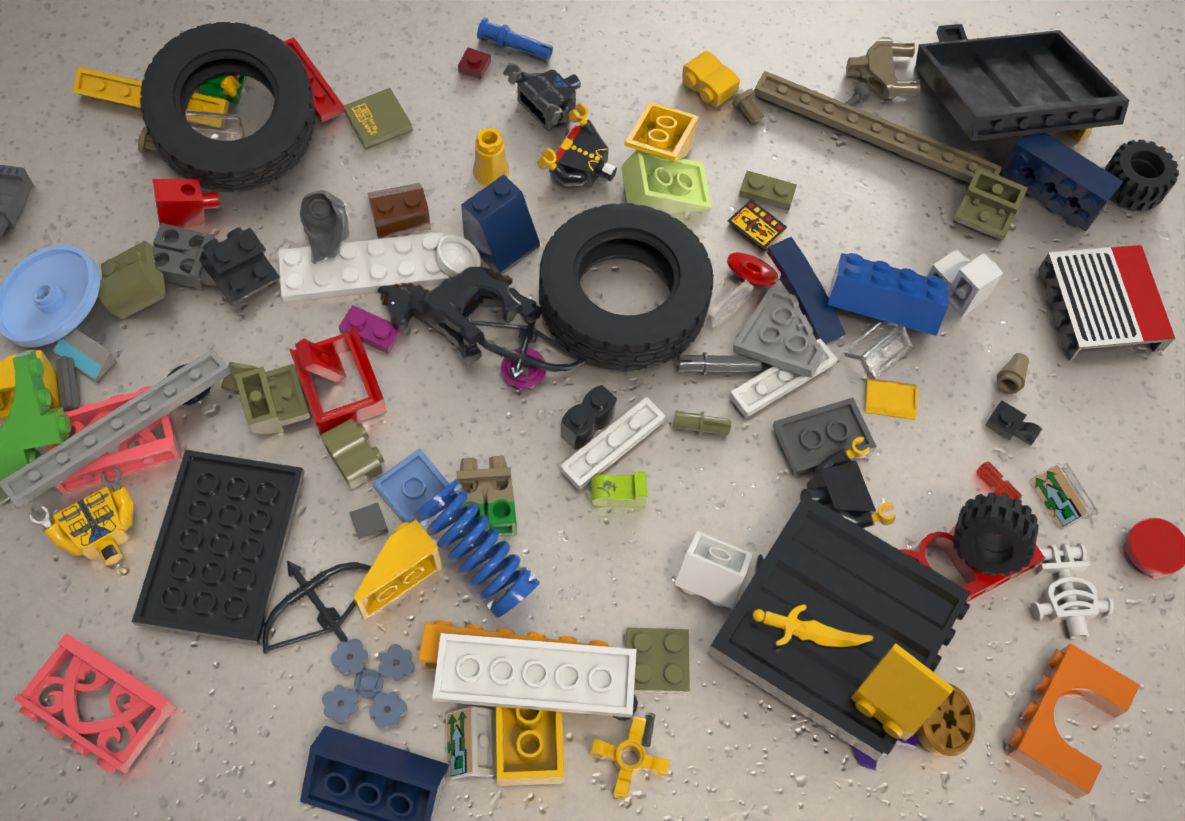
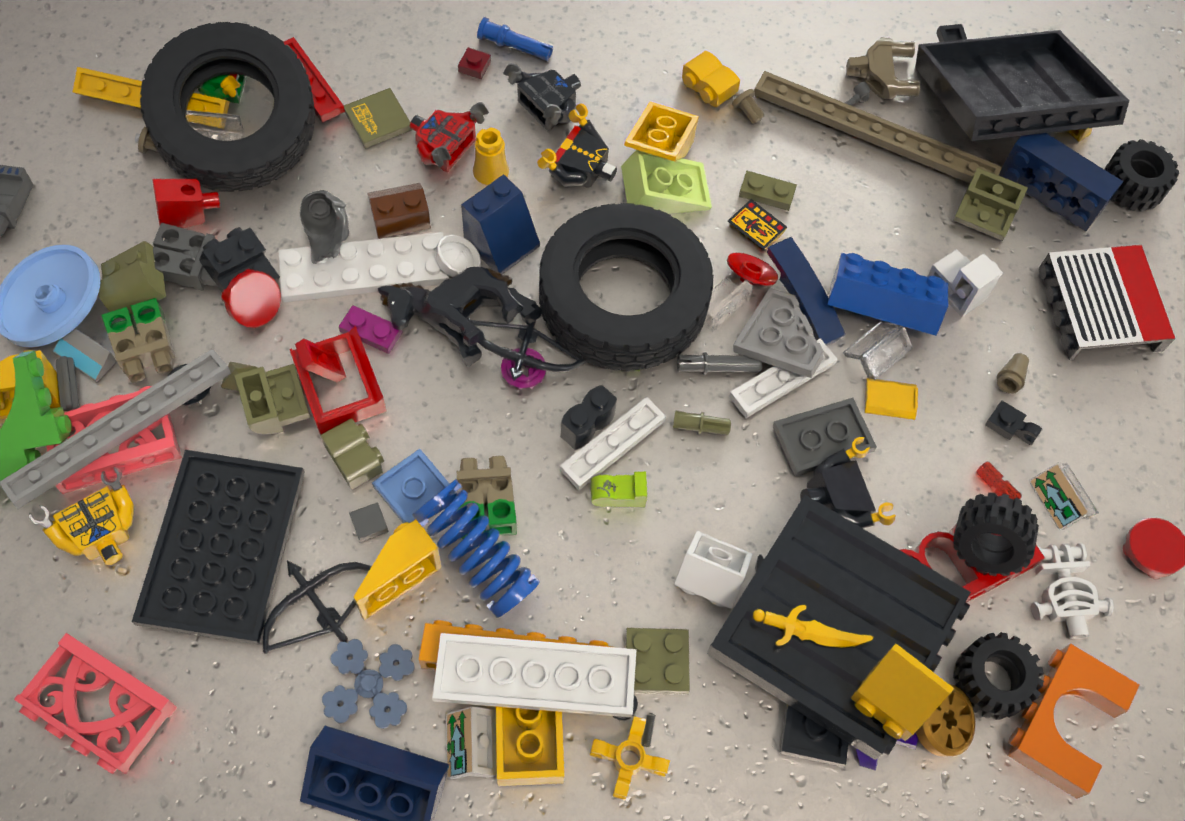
none -> dark tan hips [101,298,176,383]
none -> tile [221,269,281,328]
none -> torso [410,102,489,173]
none -> black plate [780,704,849,767]
none -> black tyre [953,632,1044,720]

